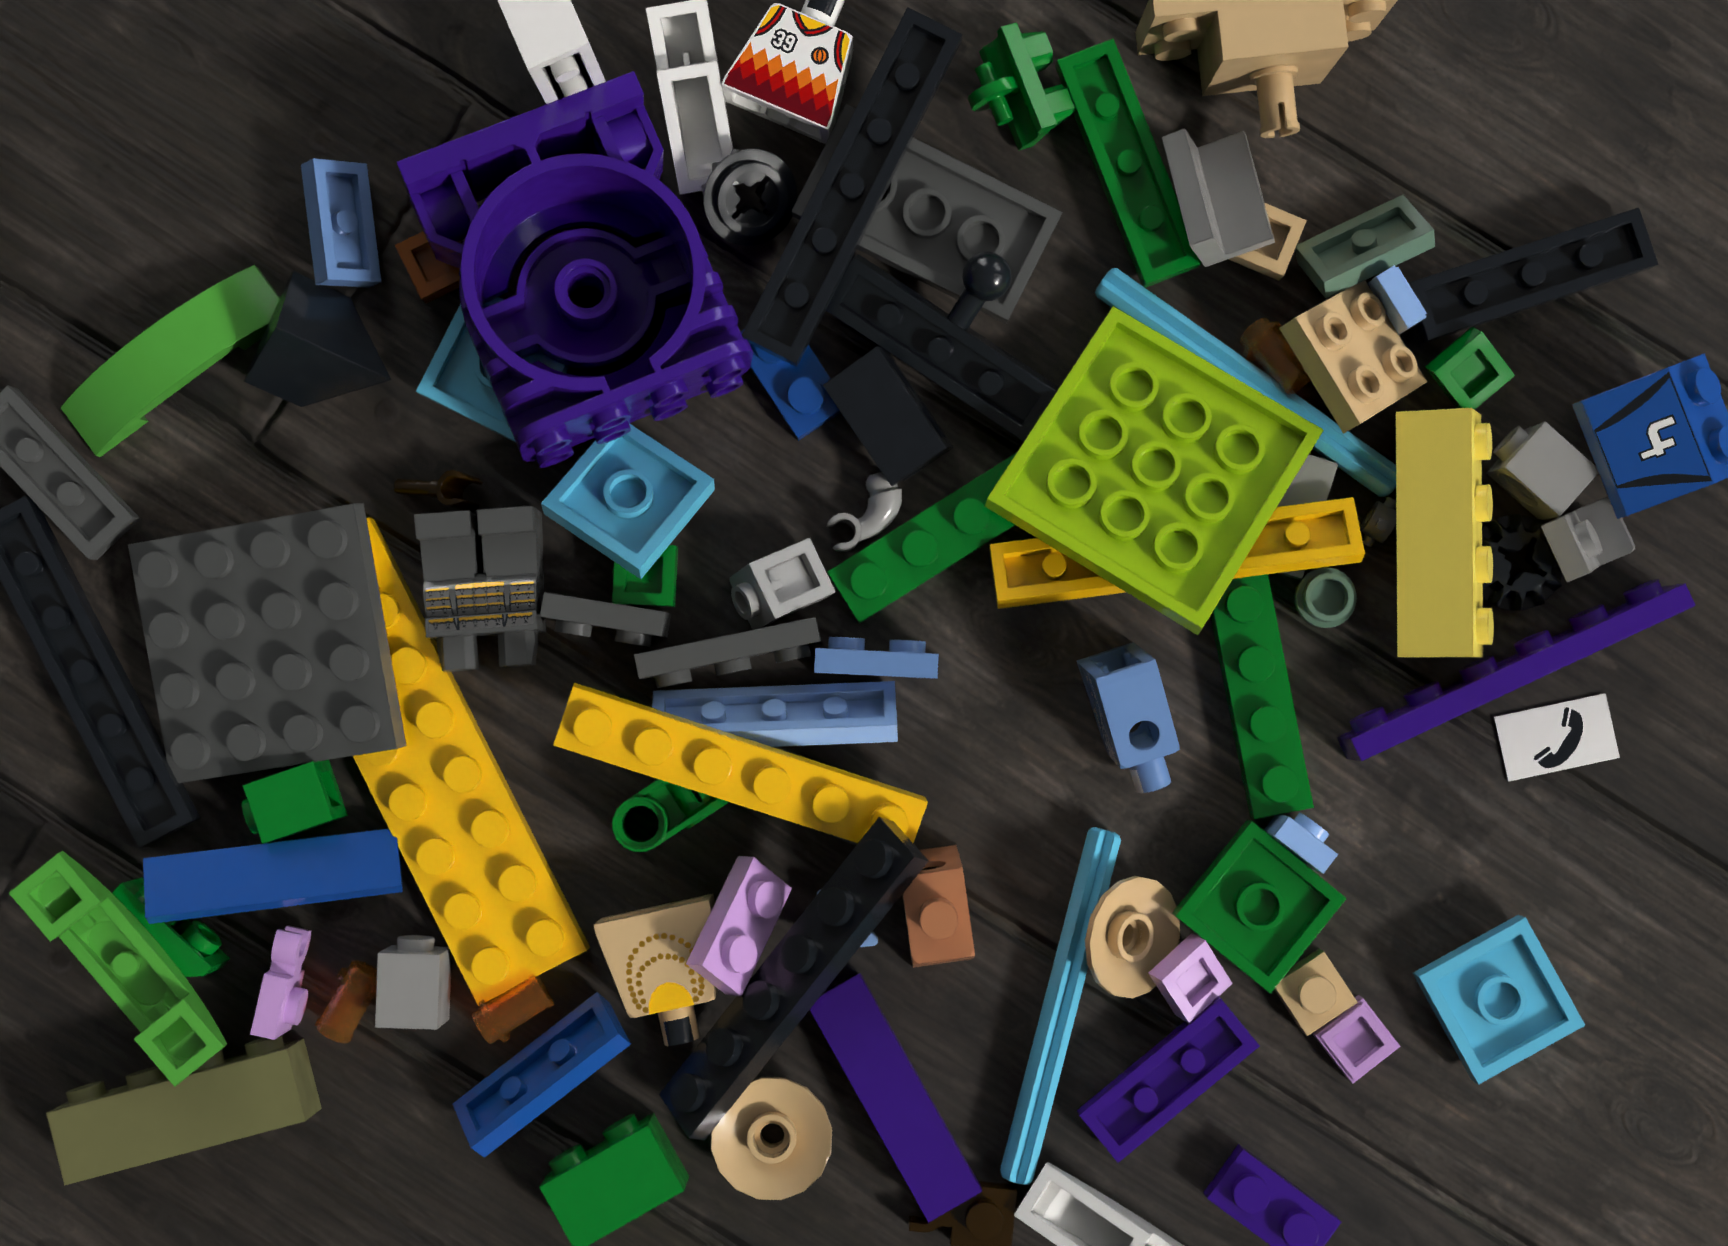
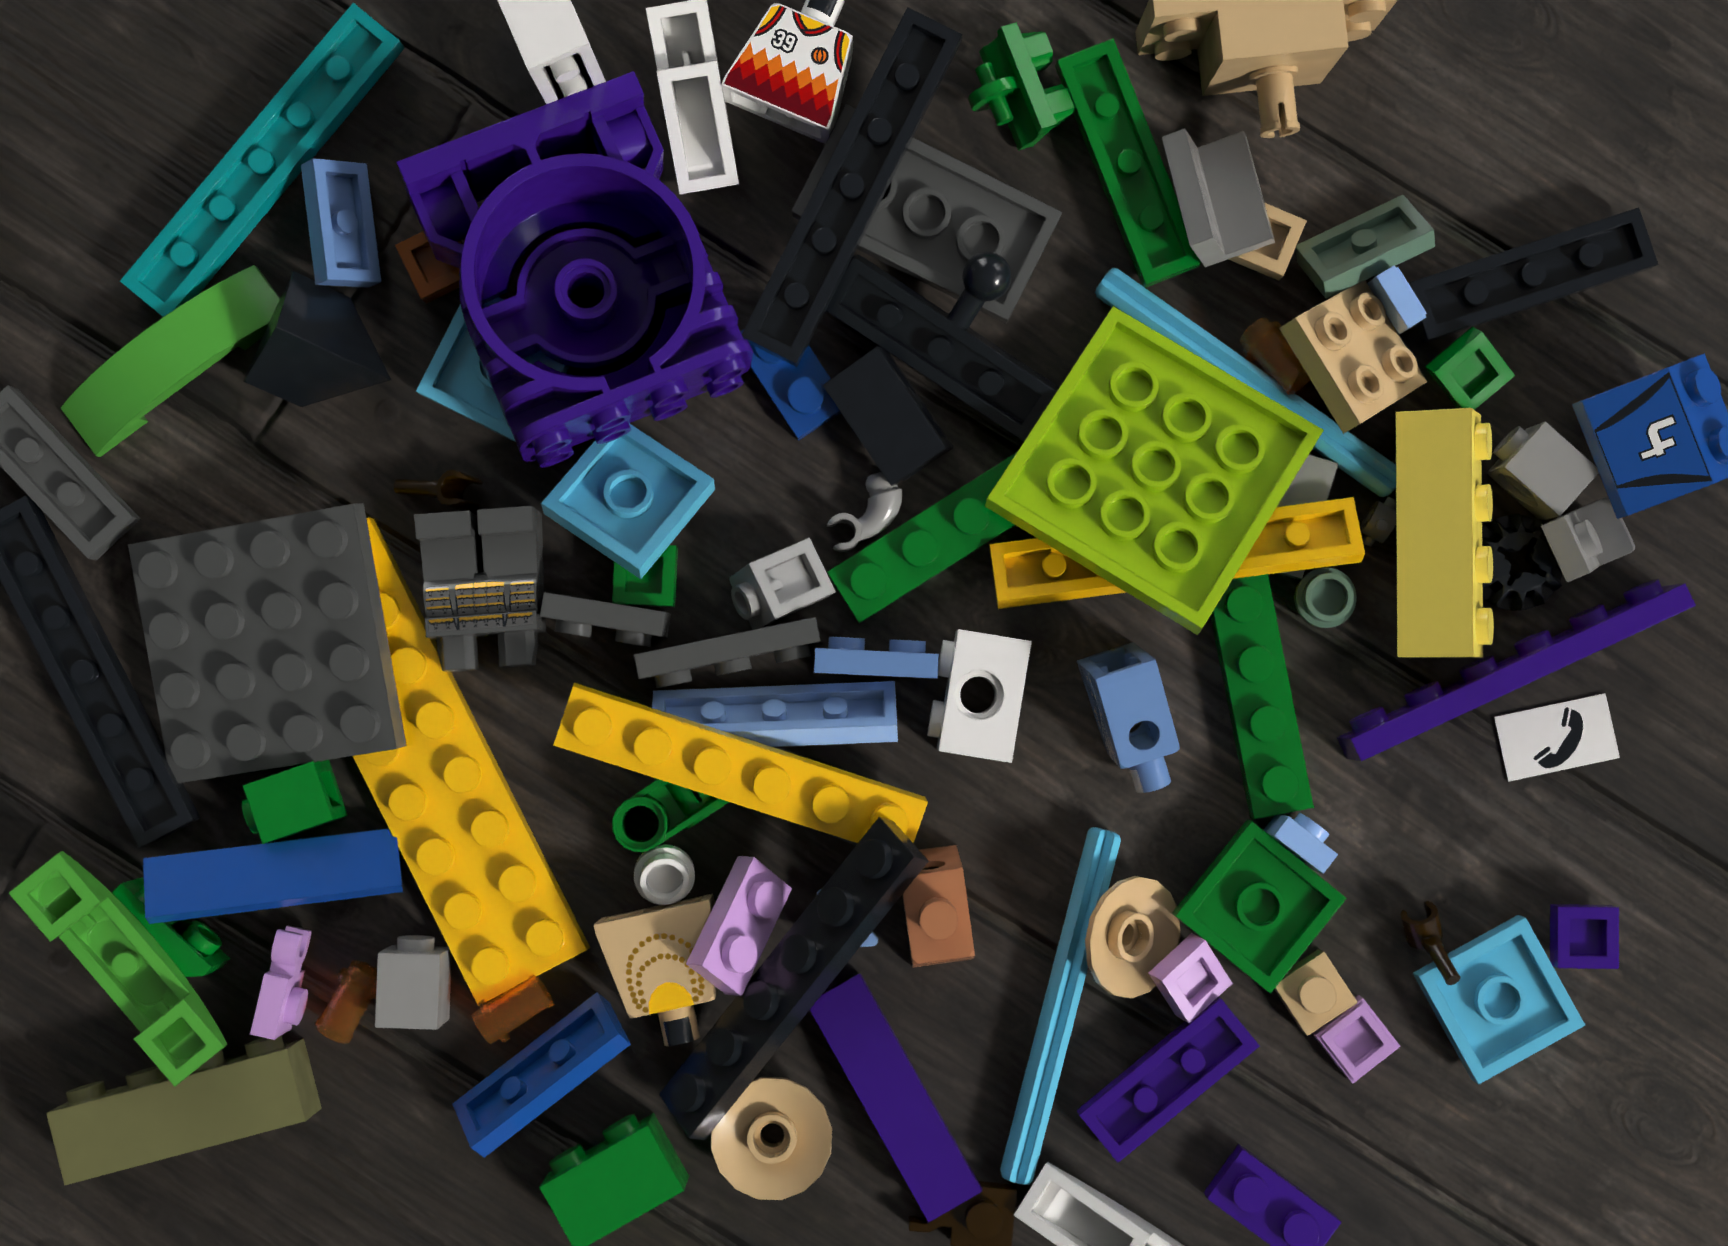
black gear [701,147,797,246] -> none
none -> teal plate [120,3,405,317]
none -> white plate [634,844,695,905]
none -> white brick [927,629,1032,763]
none -> dark brown hand [1401,901,1461,985]
none -> dark purple plate [1550,904,1619,969]

